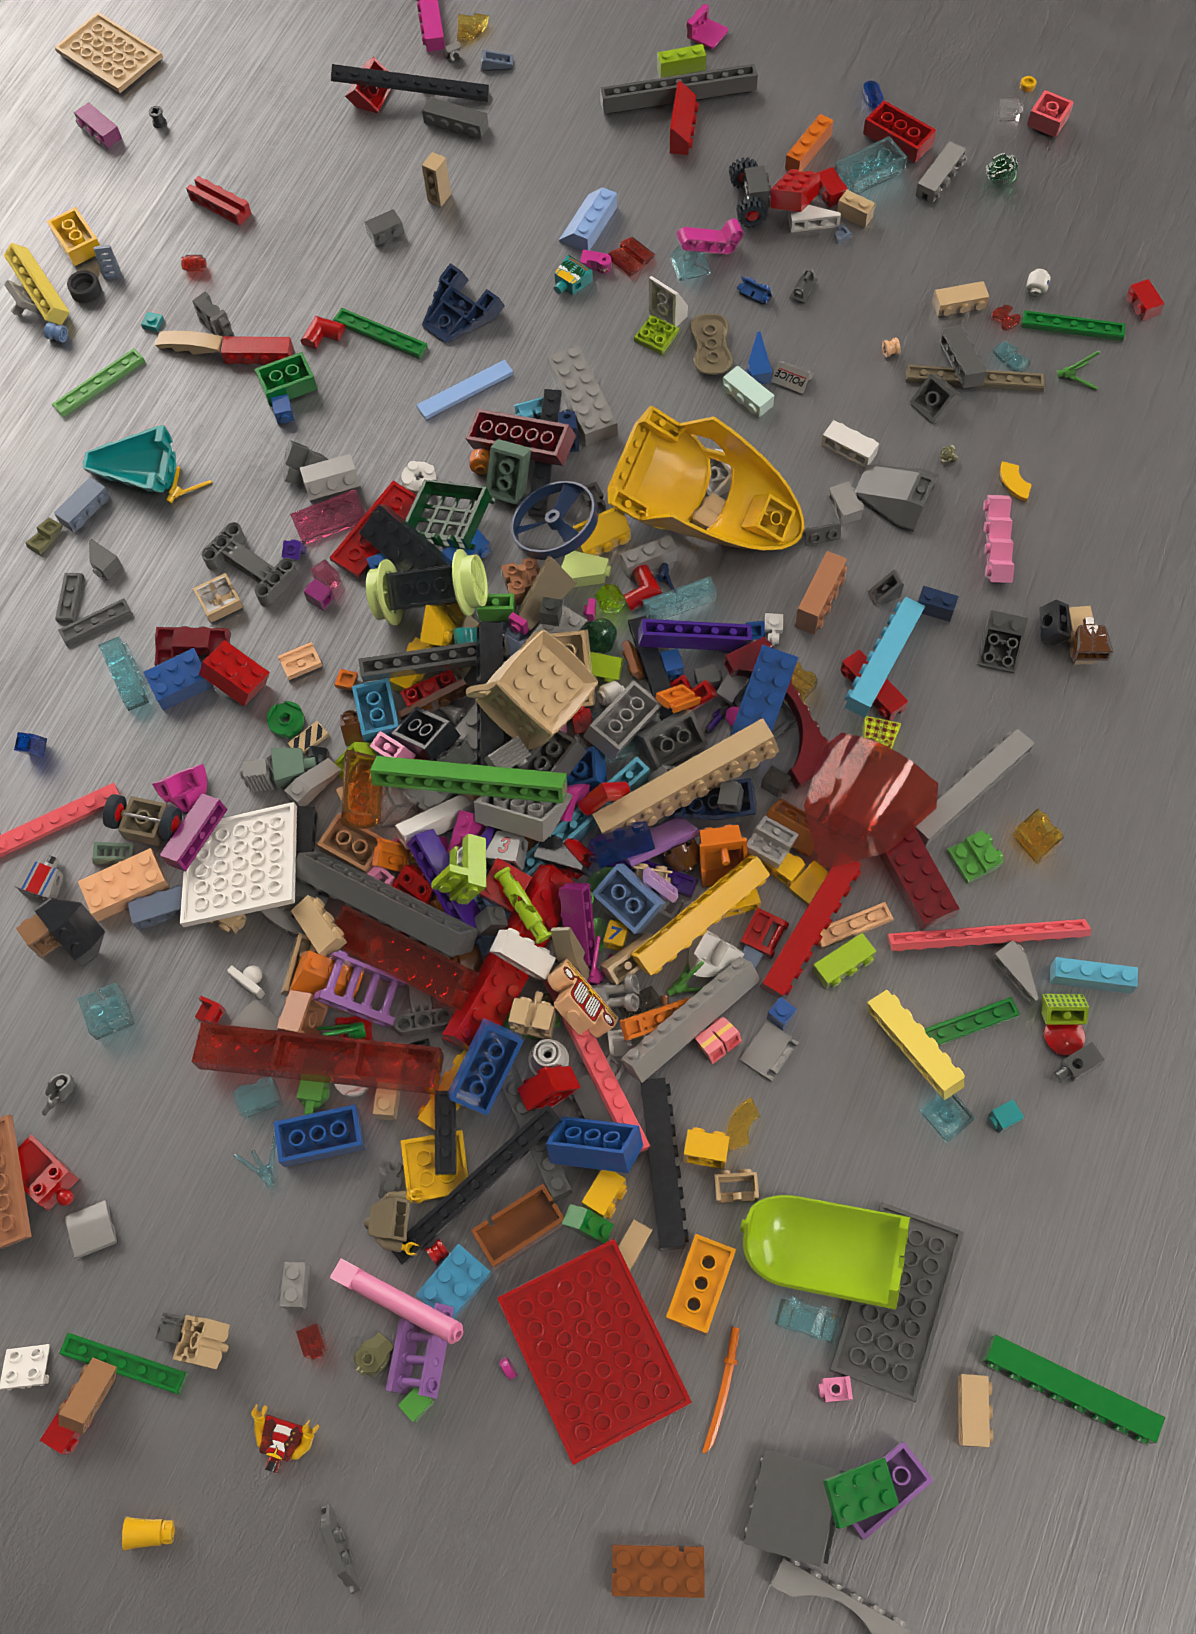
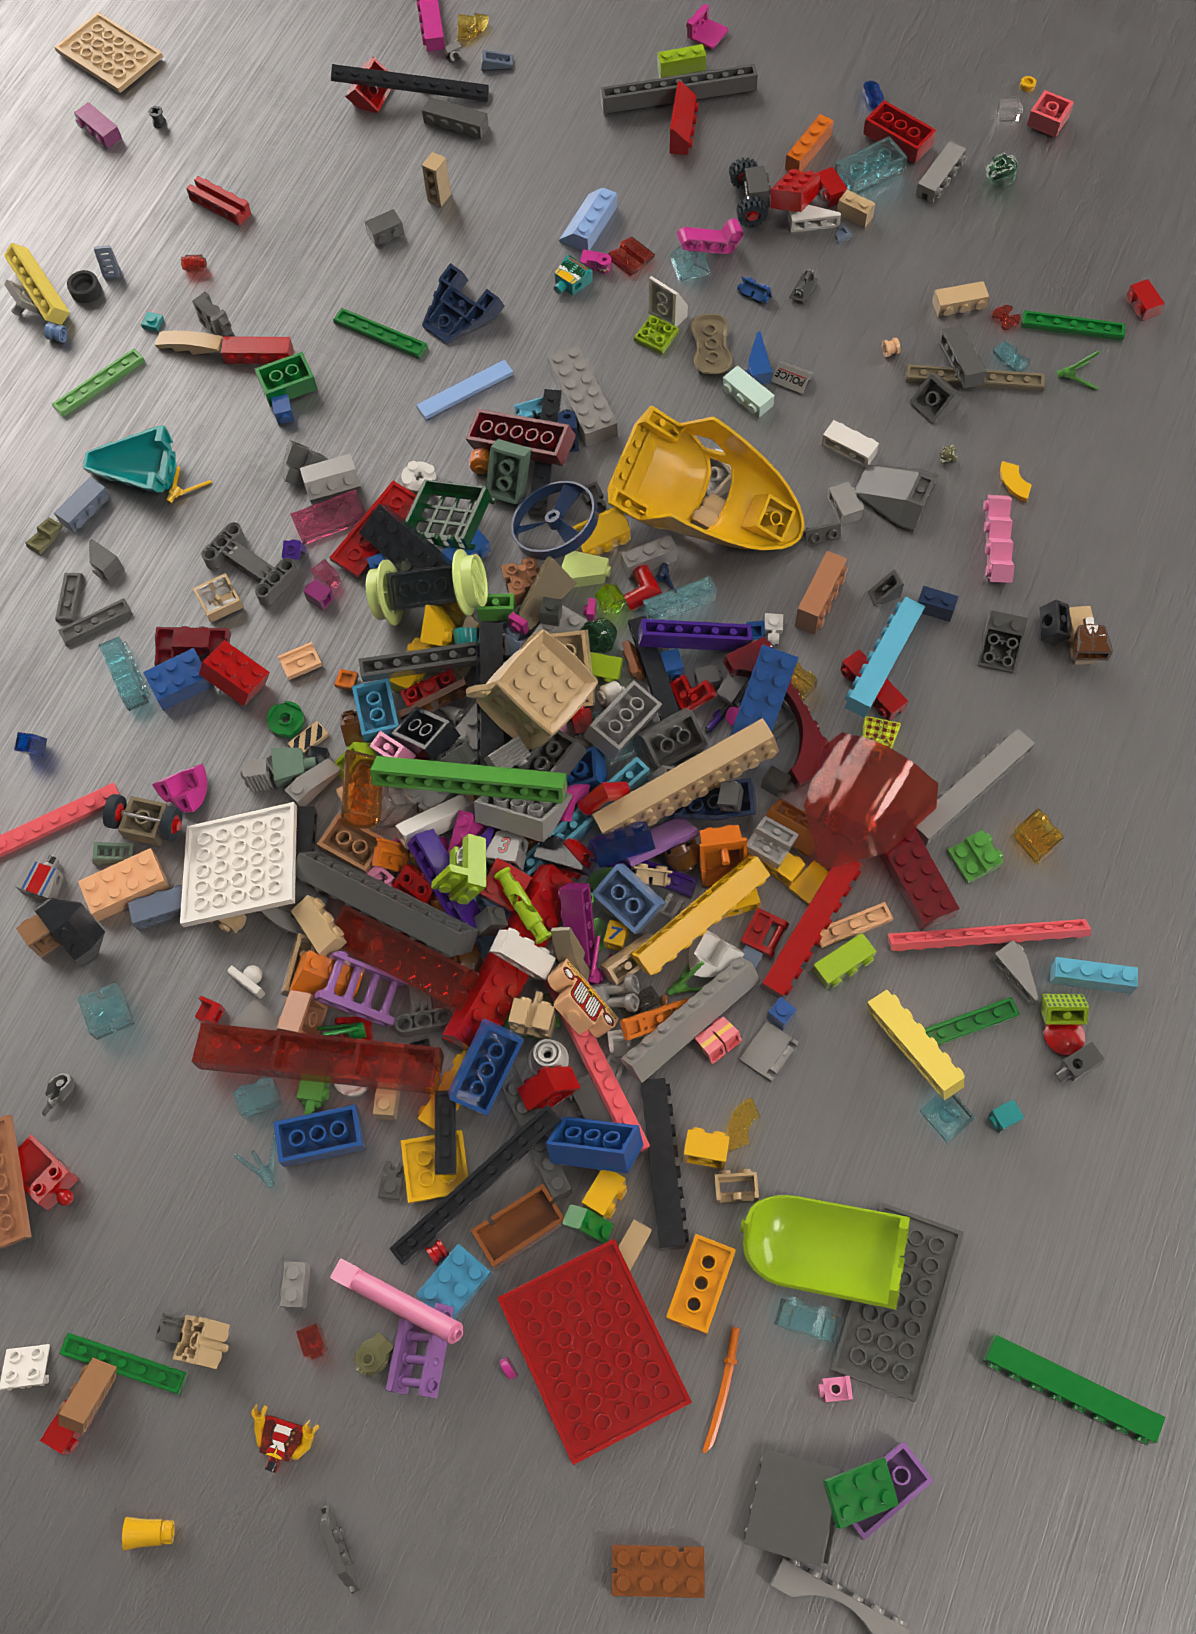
yellow brick [47,207,100,266] -> none
light grey slope [65,1200,117,1259] -> none
brick [160,794,227,872] -> none
red brick [301,315,346,349] -> none
dark tan torso [364,1188,423,1256] -> none
bright green brick [398,1388,434,1423] -> none
lavender plate [643,866,678,903] -> none
orange plate [655,684,701,713] -> none
tan brick [958,1374,993,1448] -> none
white head [1026,269,1050,296] -> none

